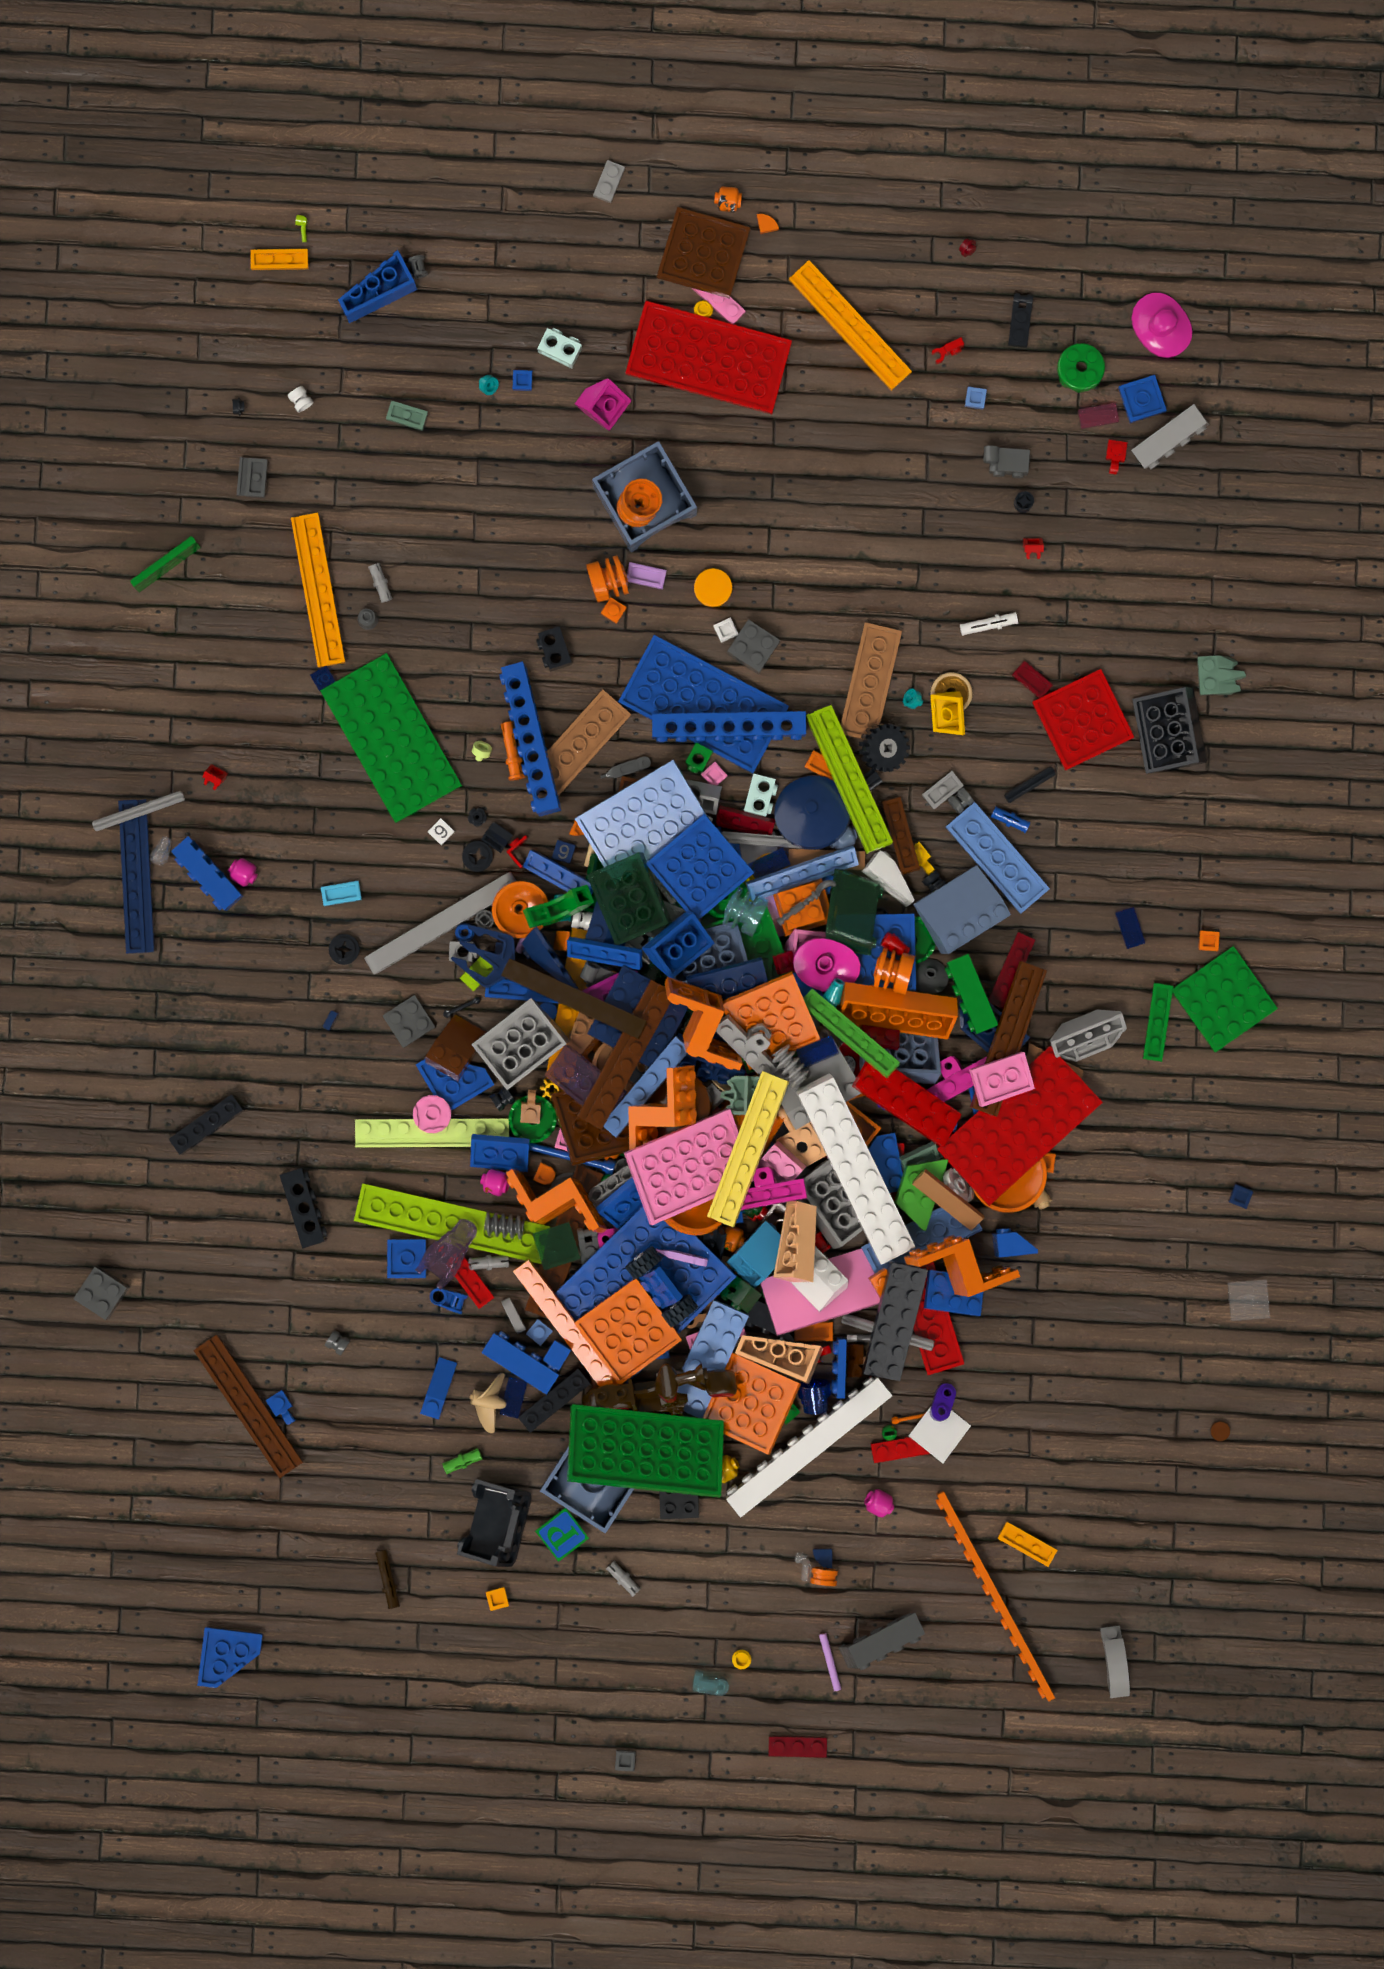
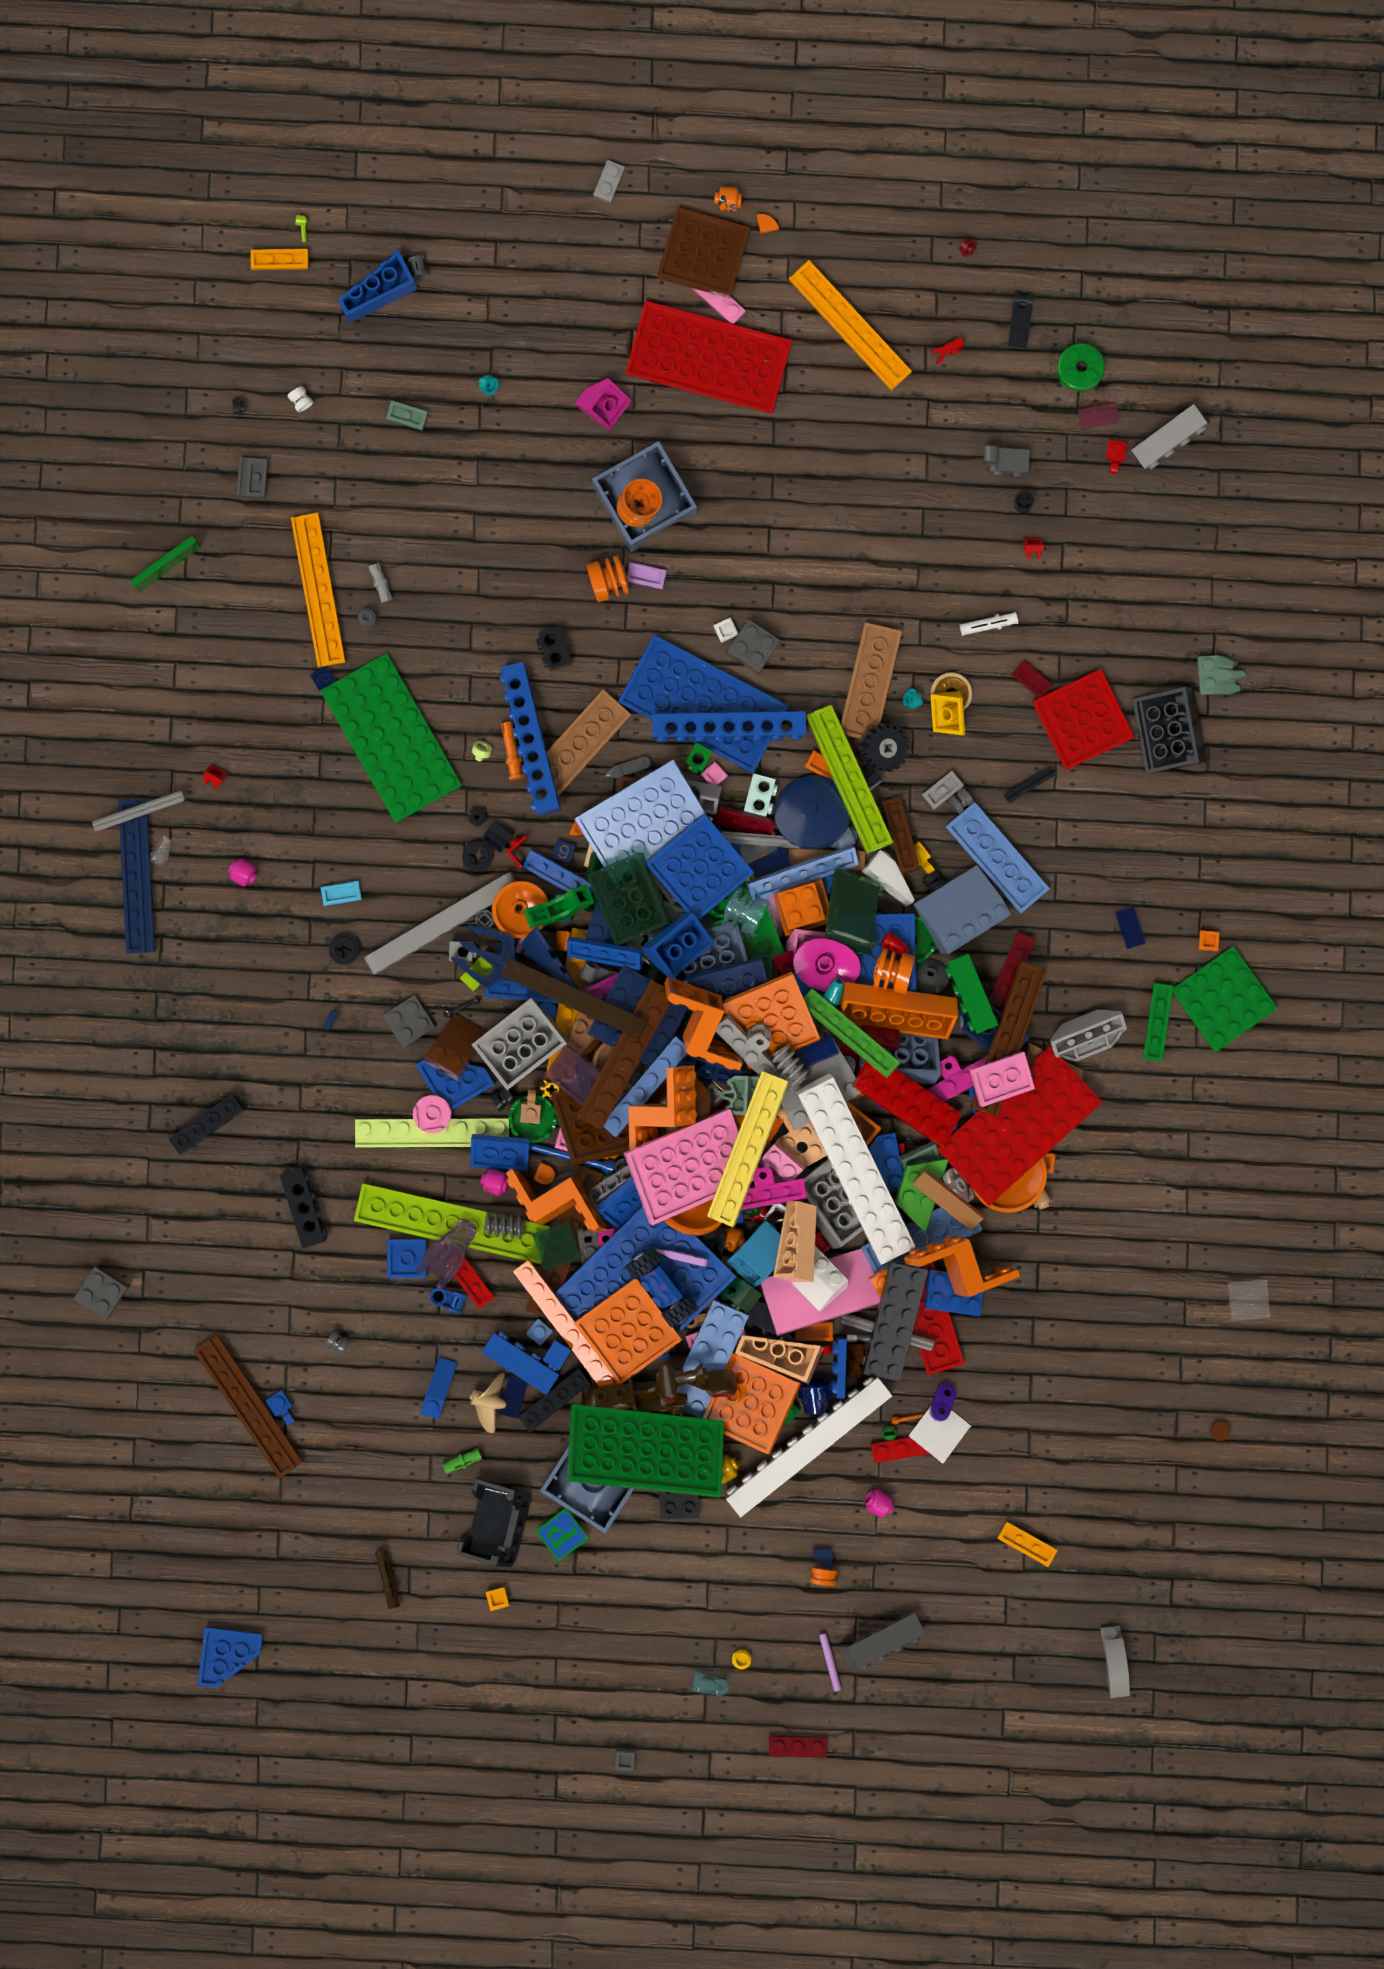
blue wedge [171,836,243,911] -> none
white tile [428,818,455,846] -> none
blue plate [455,923,474,942] -> none
light grey pin [468,1255,509,1270] -> none
light grey beam [501,1297,526,1334] -> none
blue plate [512,370,532,391] -> none
light aqua brick [537,328,582,369] -> none
white wheel [571,911,593,931] -> none
orange plate [601,598,627,624] -> none
light grey pin [606,1560,641,1597] -> none
yellow plate [694,300,713,318] -> none
light orange tile [694,568,732,607] -> none
dark grey piece [776,880,836,926] -> none
clear arm [795,1552,812,1581] -> none
orange plate [935,1491,1055,1702] -> none
medium blue plate [965,387,987,409] -> none
blue pin [991,806,1030,833] -> none
blue slope [992,1228,1038,1257] -> none
blue plate [1118,375,1167,423] -> none
dark pink hat [1131,293,1192,358] -> none
dark blue tile [1228,1184,1253,1209] -> none

